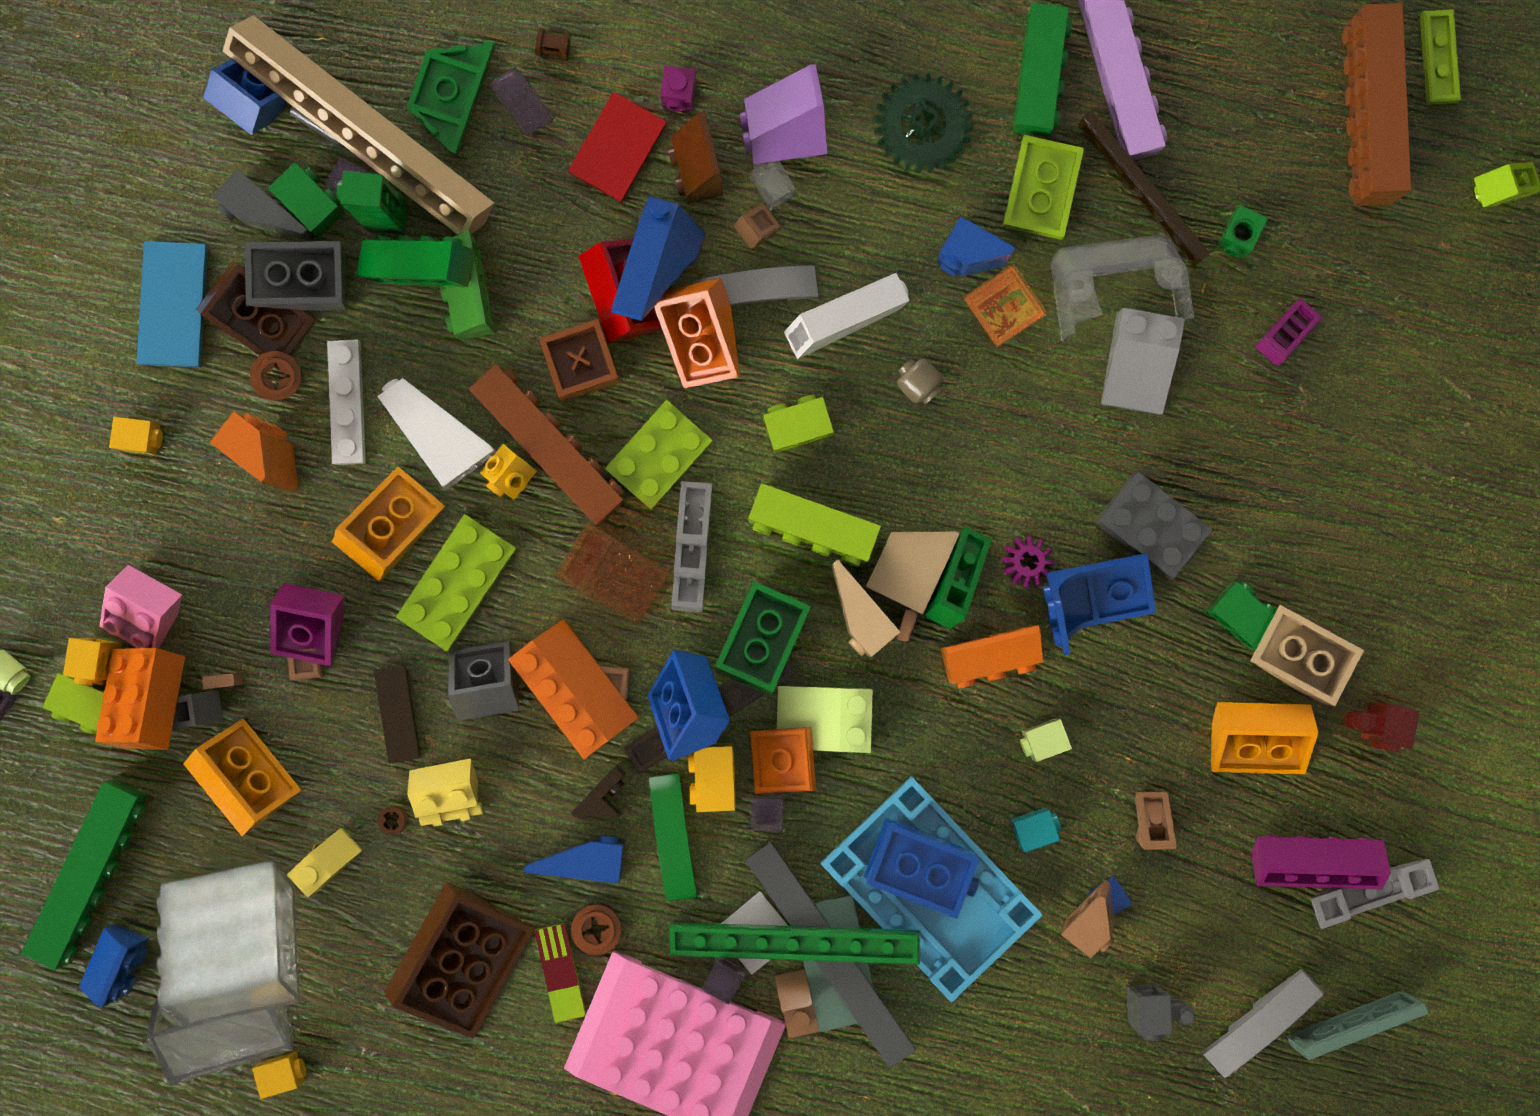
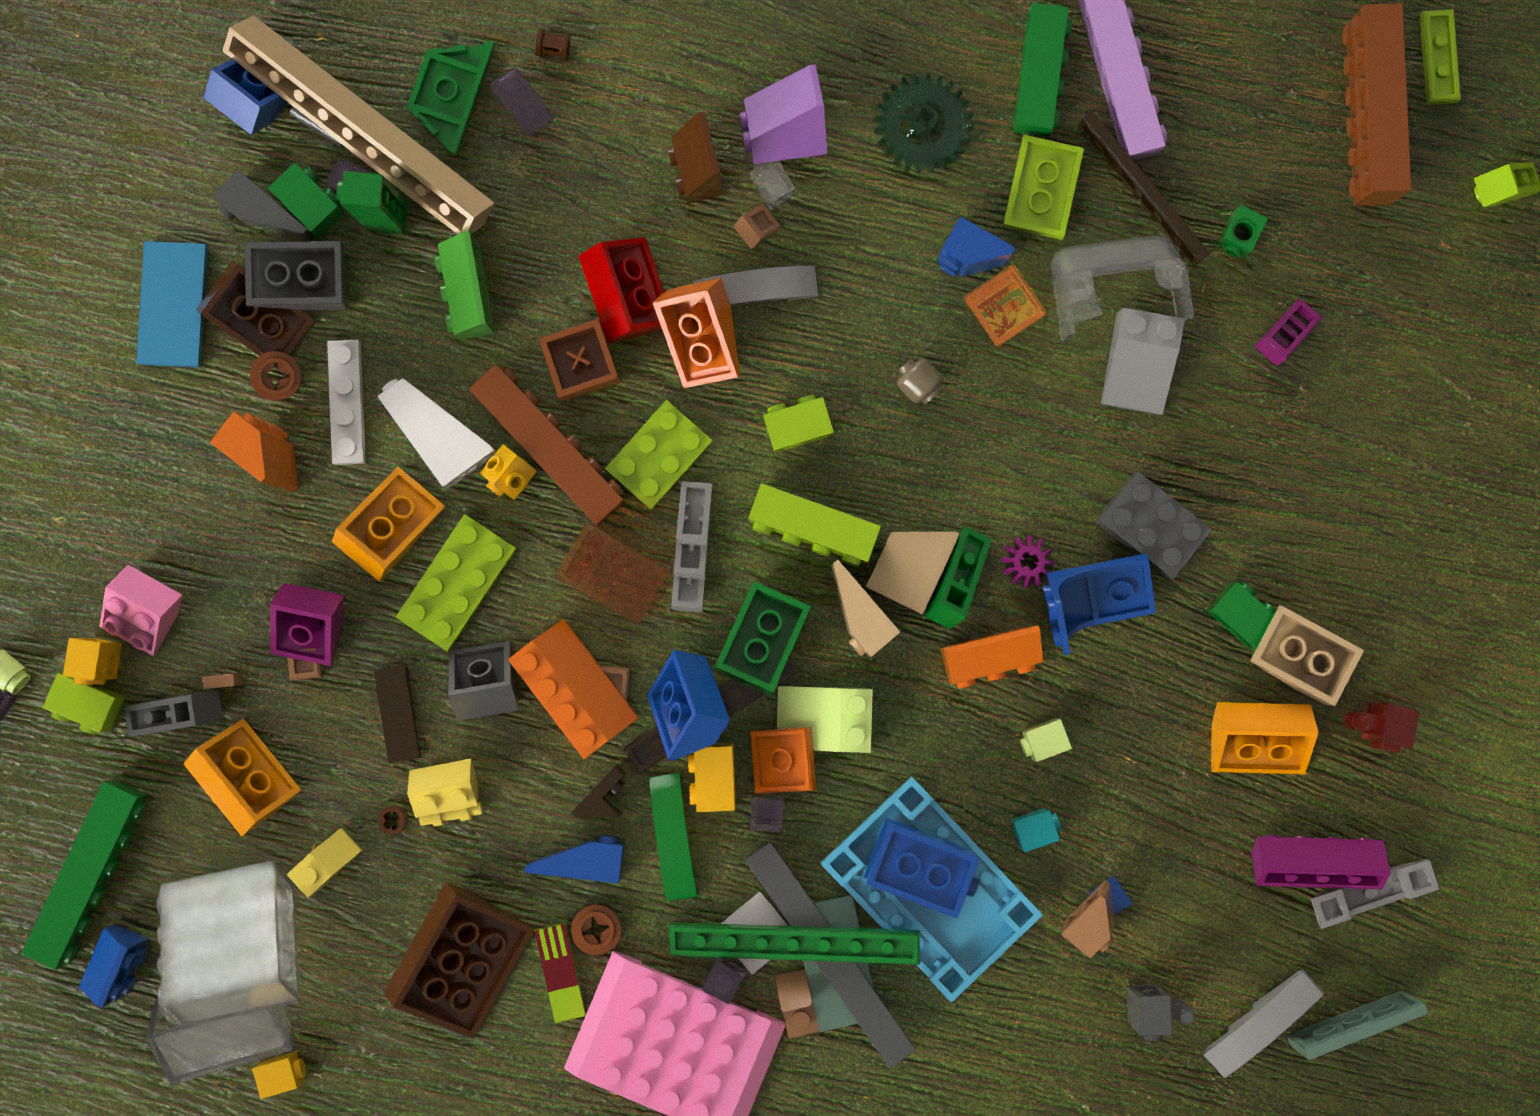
orange brick [95,648,185,750] -> none
yellow brick [109,417,163,455] -> none
green brick [356,236,474,287] -> none
red tile [568,92,667,203] -> none
blue wedge [611,196,705,321] -> none
magenta brick [660,66,697,111] -> none
white slope [784,273,910,359] -> none
medium nougat tile [895,609,918,642] -> none
medium nougat slope [1135,792,1177,850] -> none

